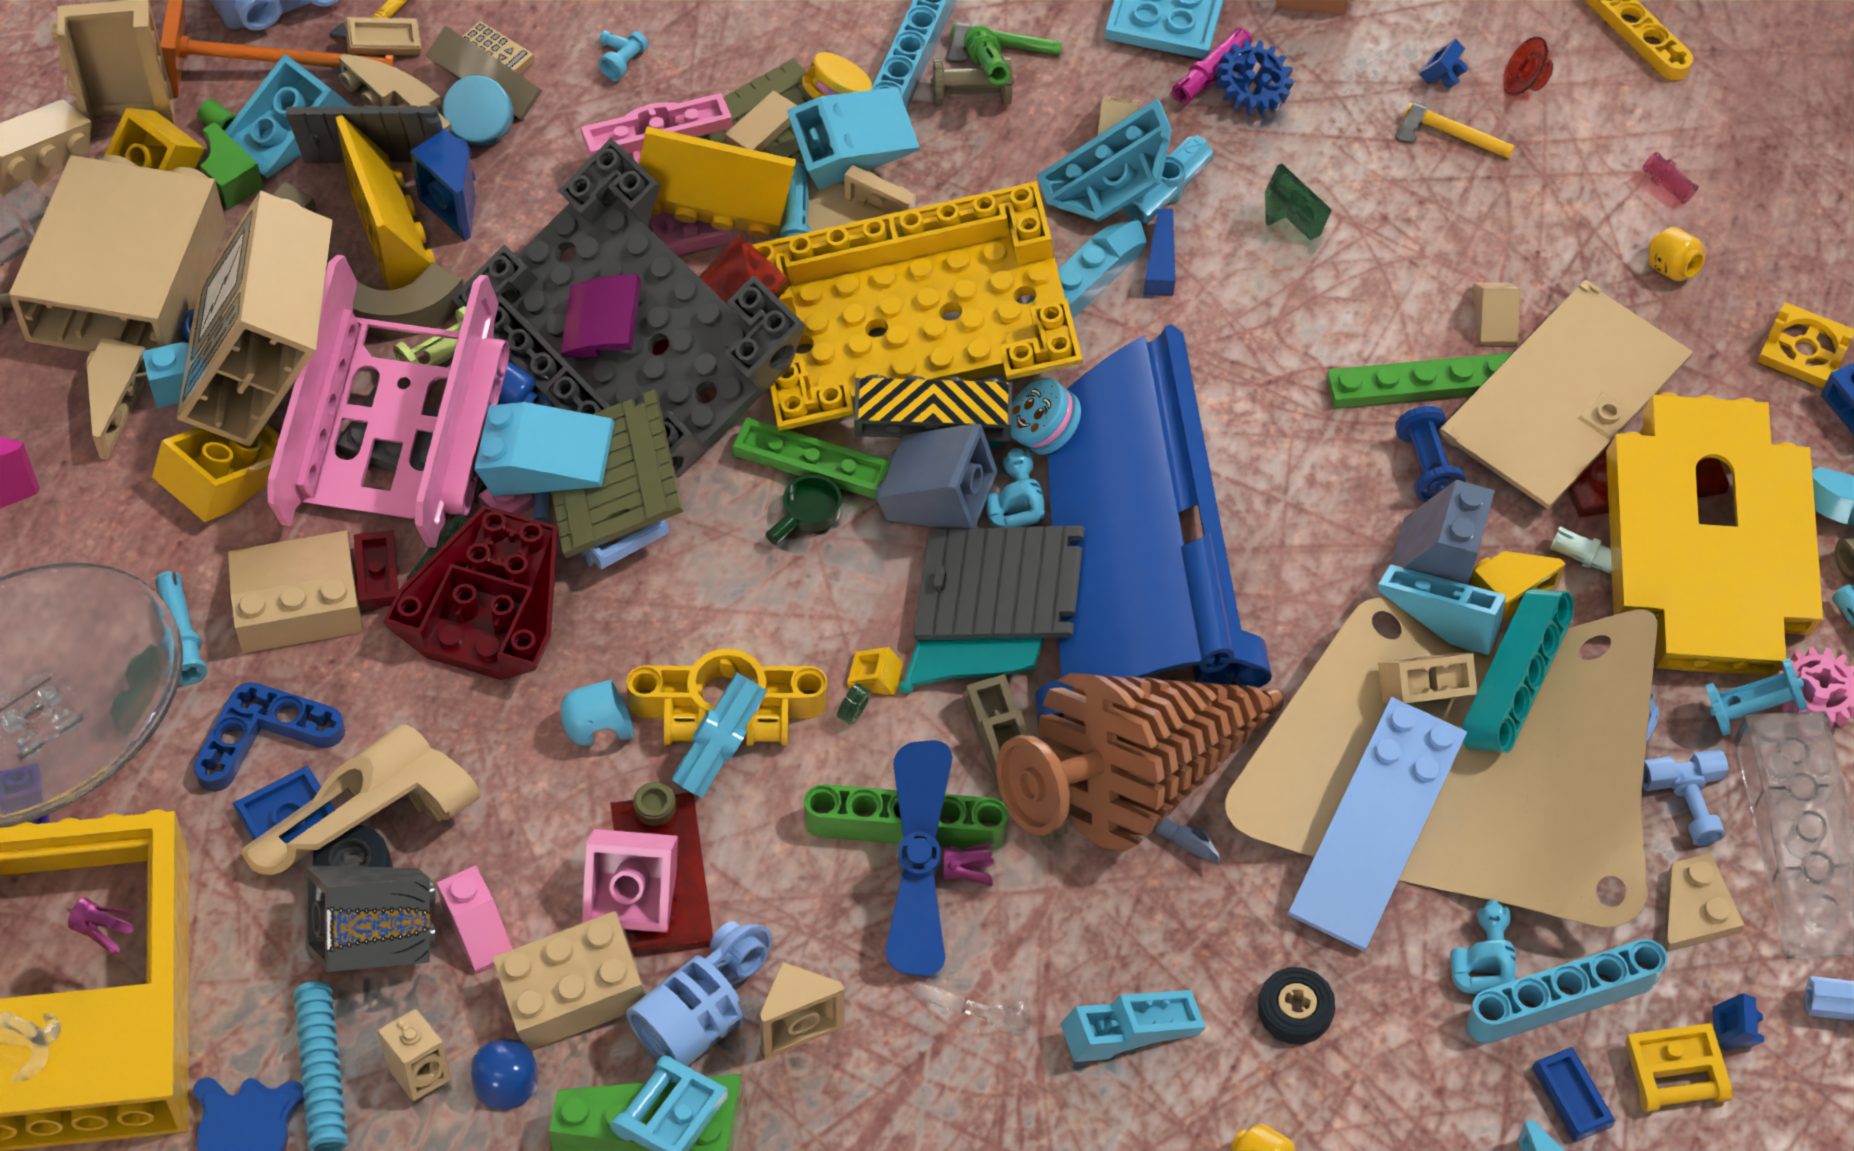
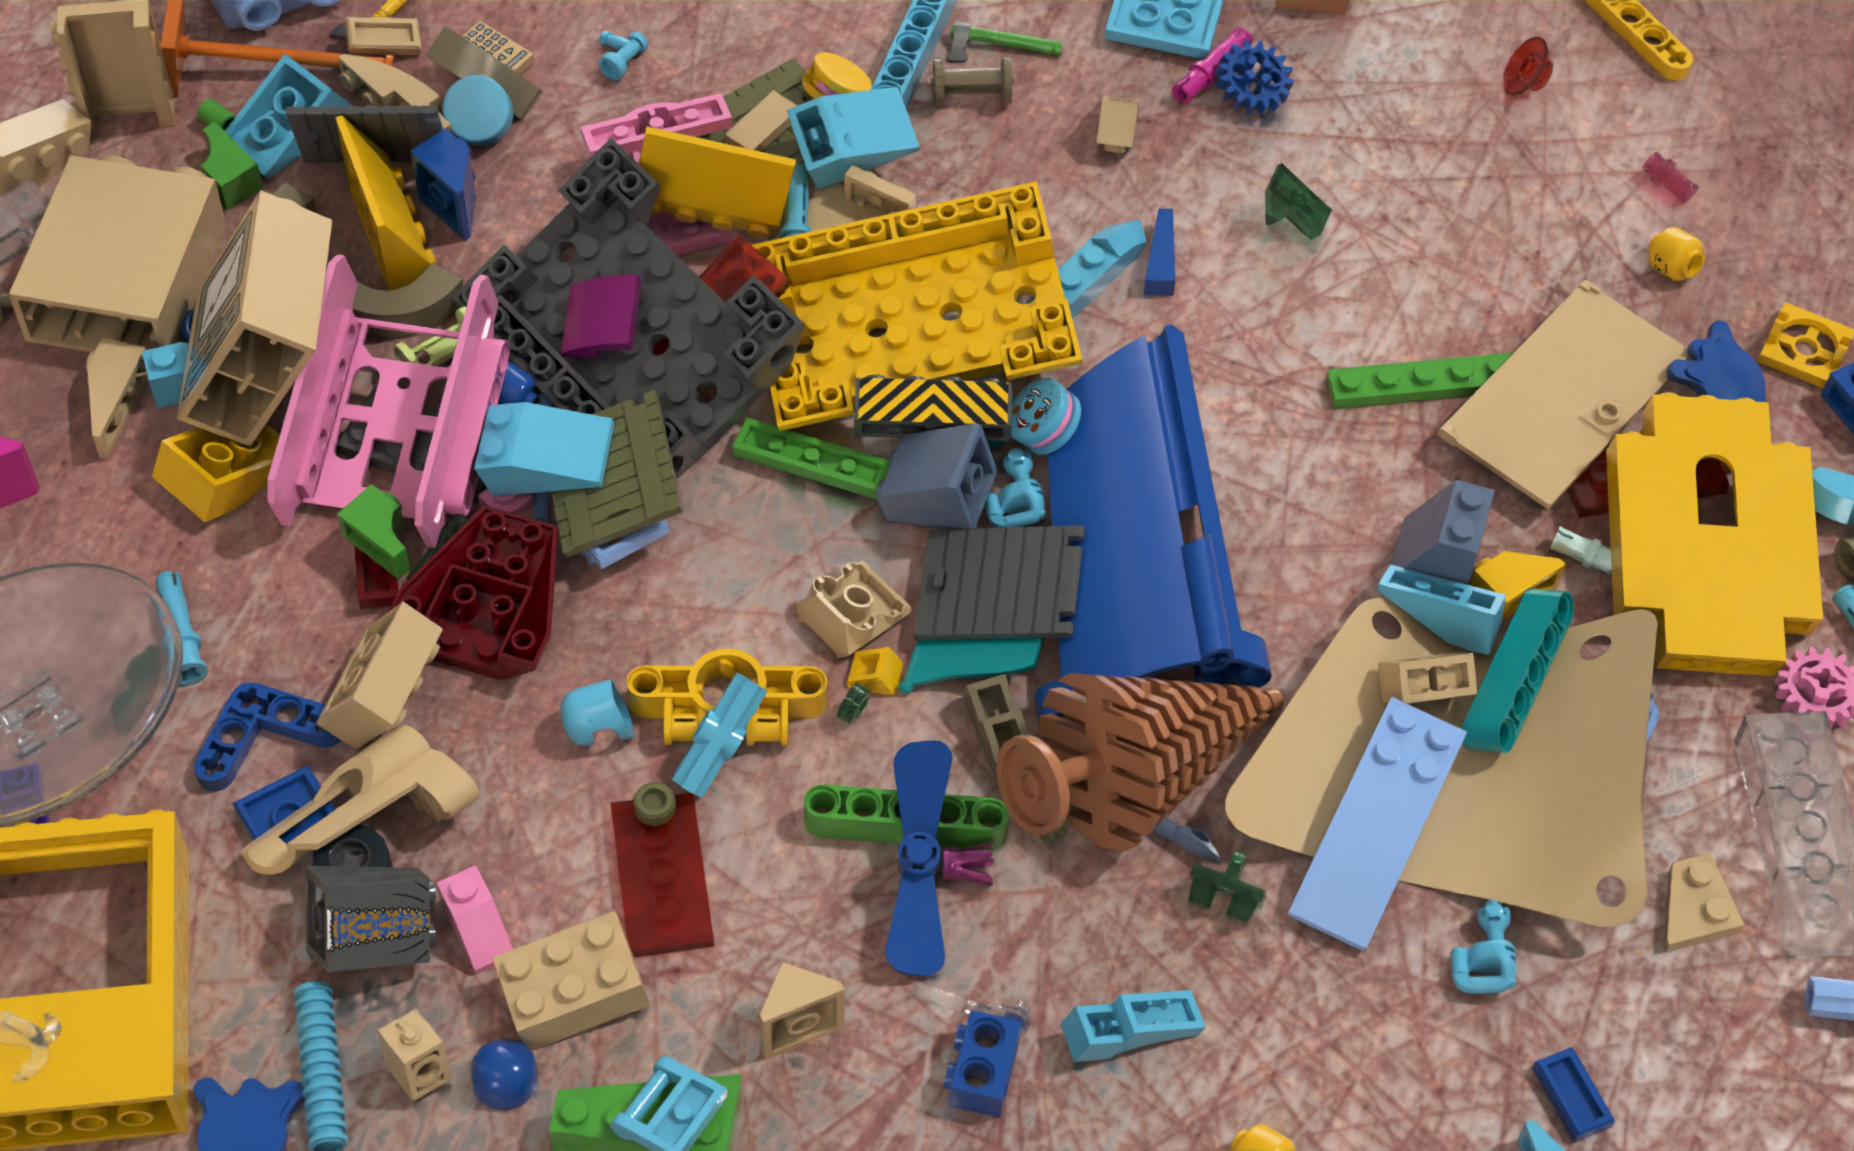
flat silver piece [67,897,134,954] -> none
yellow slope [104,108,205,172] -> none
tan slope [228,530,364,654] -> none
bright pink slope [582,829,678,932] -> none
light blue cylinder [626,921,772,1067] -> none
dark green piece [766,475,842,545] -> none
bright green pin [964,25,1010,85] -> none
medium azure wedge [1037,99,1172,222] -> none
medium azure piece [1122,135,1213,224] -> none
black bush [1258,967,1335,1044] -> none
yellow piece [1395,101,1515,159] -> none
blue hose [1395,406,1466,502] -> none
blue tile [1419,39,1468,88] -> none
medium azure beam [1466,939,1668,1043] -> none
tan slope [1472,282,1521,346] -> none
yellow plate [1625,1023,1732,1112] -> none
light blue bar [1642,749,1729,846] -> none
medium azure hose [1705,657,1808,736] -> none
blue tile [1712,993,1764,1051] -> none
none -> tan brick [316,602,443,750]
none -> bright green arch [337,484,410,579]
none -> tan slope [796,560,912,659]
none -> blue brick [943,1010,1022,1118]
none -> clear green hips [1189,850,1267,926]
none -> blue tile [1666,320,1766,402]

